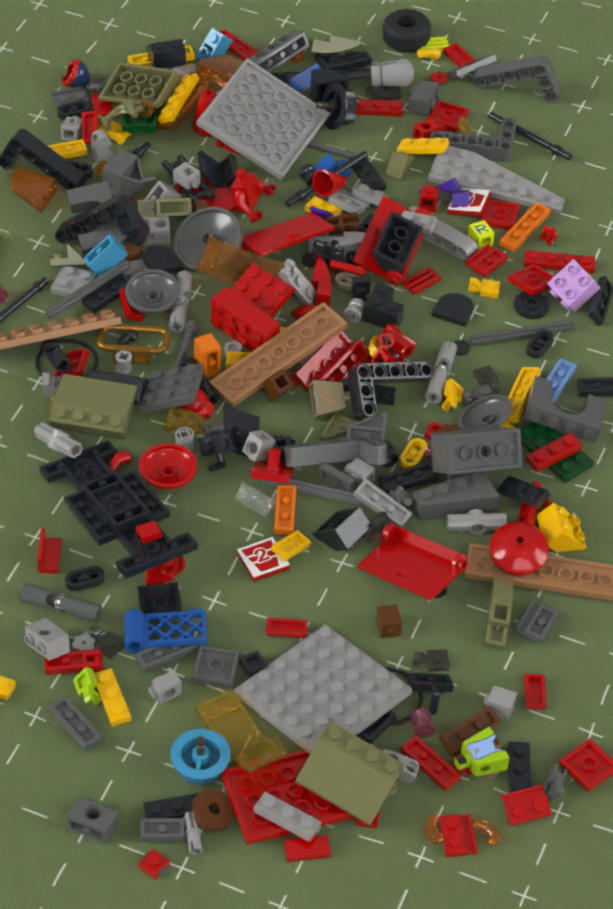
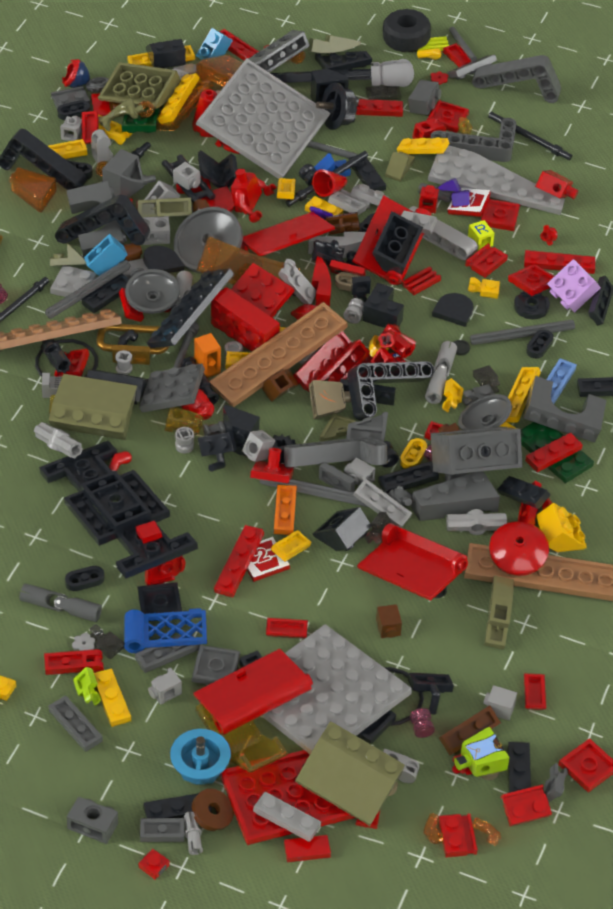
light grey brick [24,618,70,660] -> none
red panel [37,528,62,574] -> none
red dish [139,443,197,489] -> none
clear plate [234,482,277,517] -> none
blue tile [289,63,321,93] -> none
pearl dark grey piece [301,253,316,268] -> none
red plate [400,736,461,792] -> none
clear smoke plate [412,649,450,671] -> none
orange plate [499,202,551,252] -> none
dark grey plate [515,600,559,644] -> none
none -> black plate [147,269,234,348]
none -> red door [193,648,313,736]
none -> red plate [214,525,264,597]
none -> yellow plate [277,178,296,199]
none -> dark grey bar [449,27,477,62]
none -> red torso [535,170,579,199]

